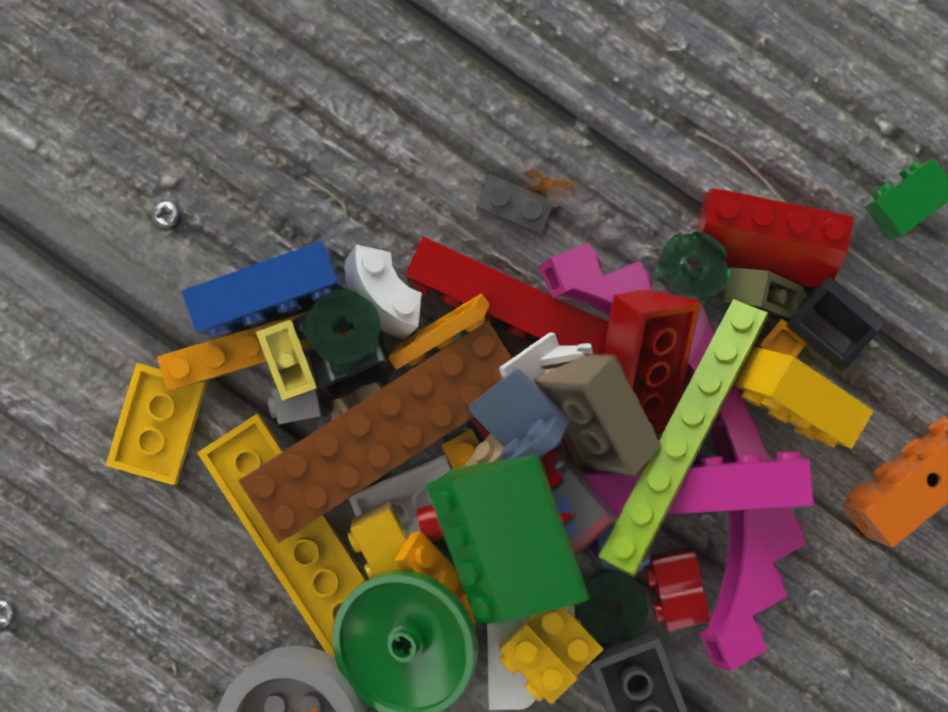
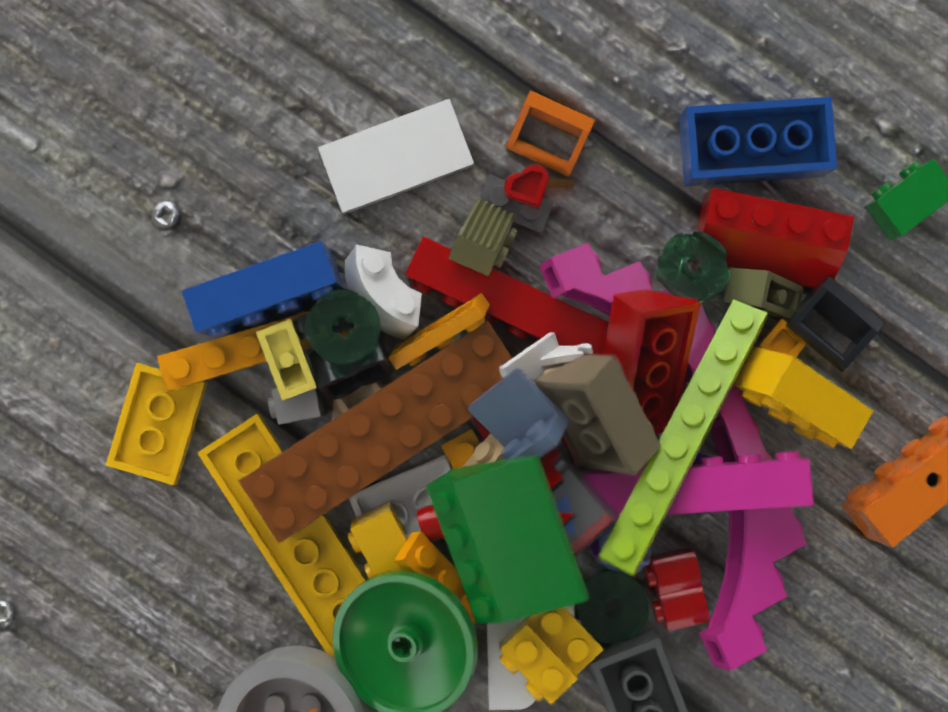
none -> white tile [318,98,474,215]
none -> olive brick [449,198,518,277]
none -> red tile [504,164,549,210]
none -> orange tile [506,90,595,177]
none -> blue brick [679,96,837,187]

